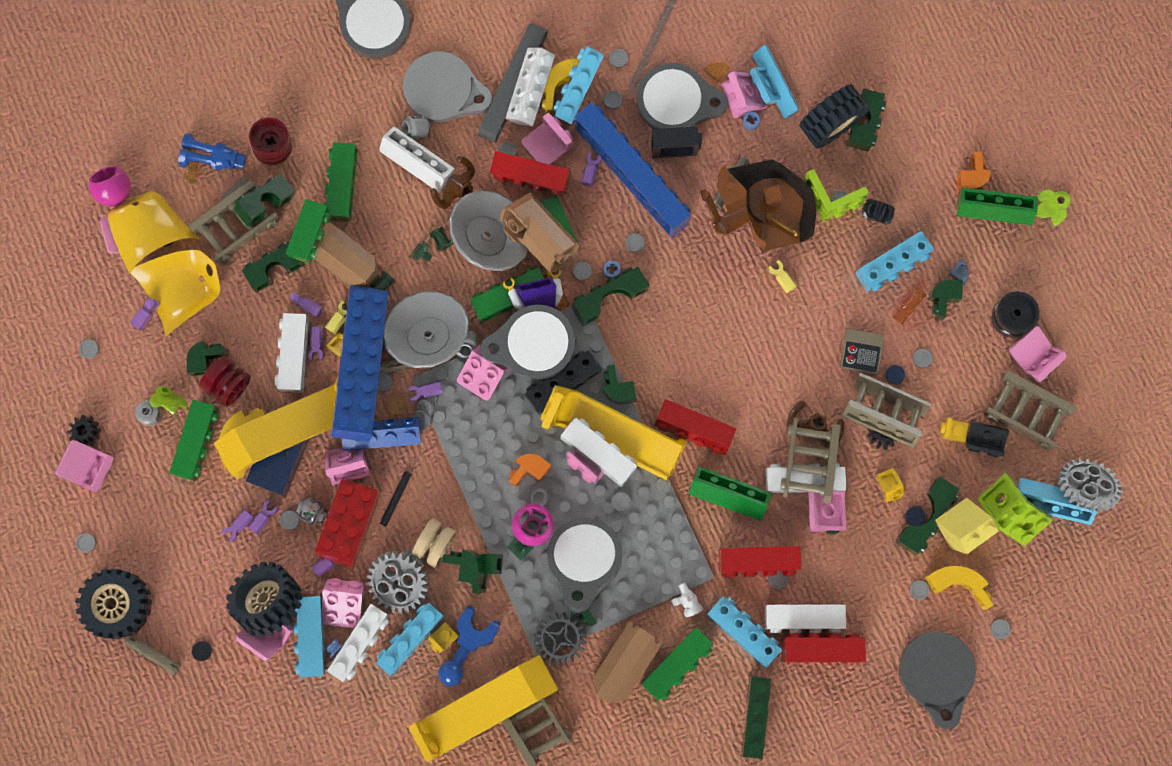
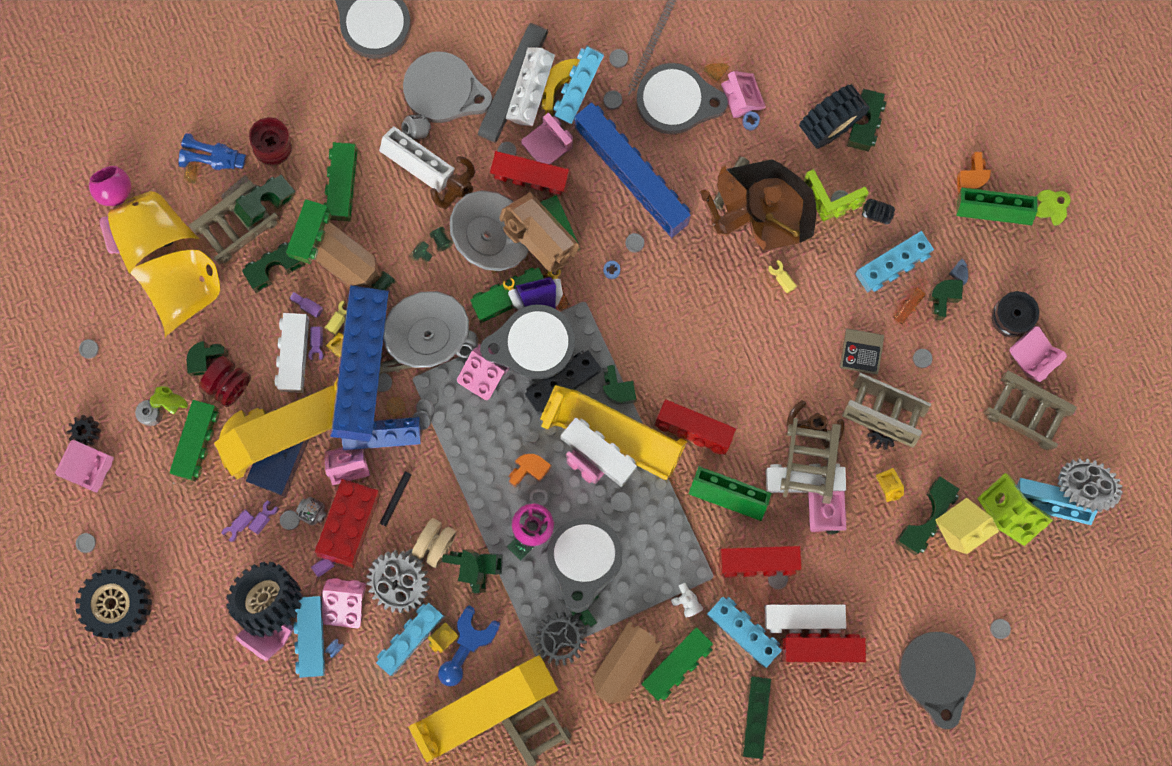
dark tan pin [124,634,181,676] -> none
medium lavender bar [130,297,160,331] -> none
black piece [192,641,212,661] -> none
white brick [327,604,390,682] -> none
medium lavender bar [408,380,443,402] -> none
dark green arch [571,267,650,326] -> none
light grey piece [573,262,592,281] -> none
medium lavender bar [580,152,601,187] -> none
black window [651,127,702,158] -> none
medium azure bracket [749,45,799,118] -> none
dark blue piece [885,365,905,385] -> none
dark blue piece [905,507,925,526] -> none
light grey piece [909,580,930,600] -> none
yellow arch [924,566,993,610] -> none
yellow bracket [939,417,969,443] -> none
black bracket [965,420,1009,457] -> none

